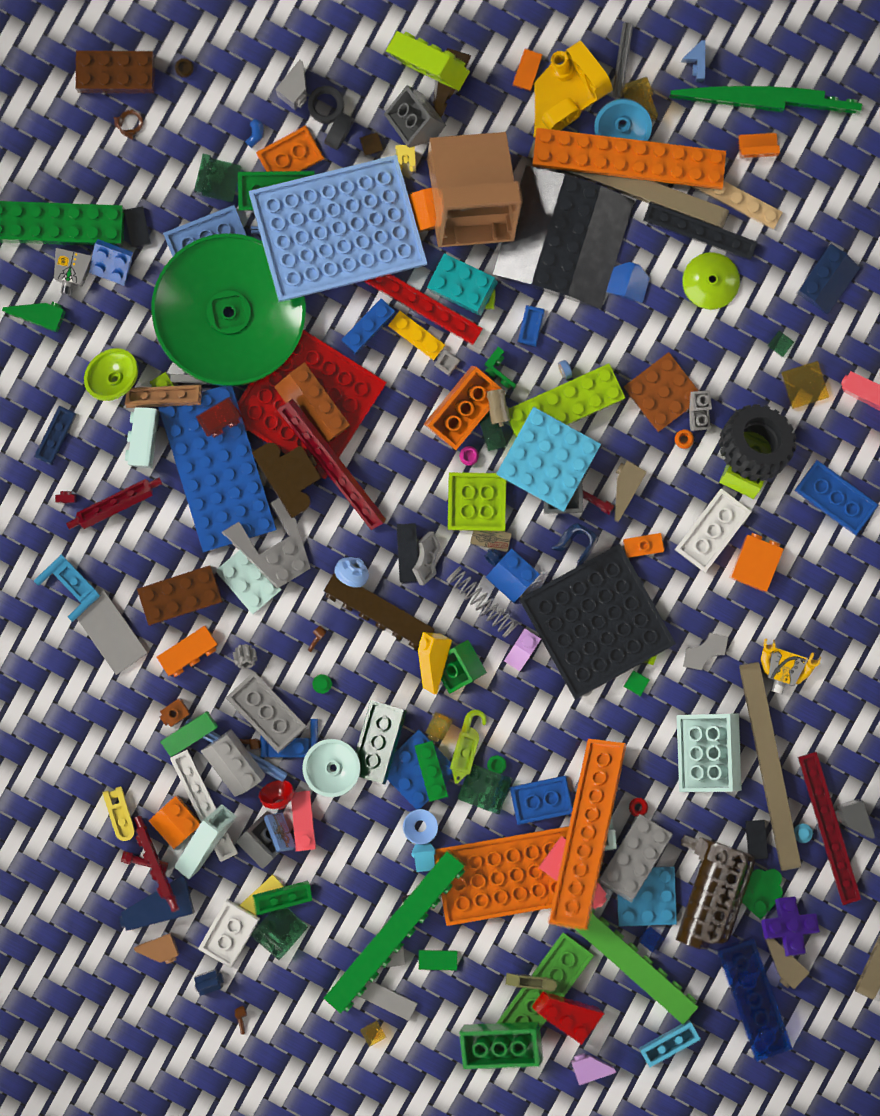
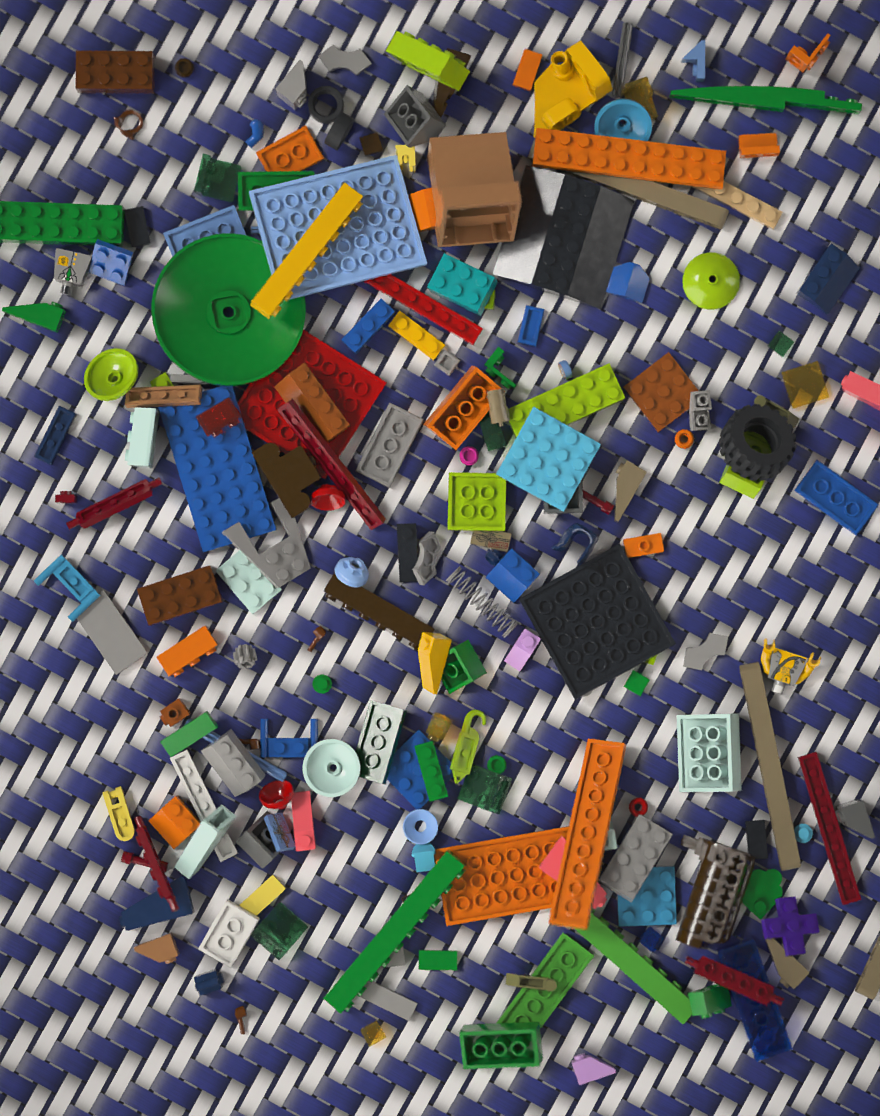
light grey plate [226,672,307,754] -> none
green plate [252,881,312,915] -> none
blue tile [510,775,573,825] -> none
red wedge [532,991,604,1045] -> none
medium azure brick [639,1020,700,1067] -> none
black plate [643,202,757,260] -> none
white plate [674,489,752,573] -> none
orange brick [729,533,784,592] -> none
none -> yellow brick [251,182,363,319]
none -> red piece [311,484,346,511]
none -> light grey tile [318,45,372,76]
none -> light grey tile [356,403,424,488]
none -> dark red plate [684,956,784,1006]
none -> green brick [688,984,732,1018]
none -> olive piece [754,395,799,429]
none -> orange bracket [785,33,831,73]

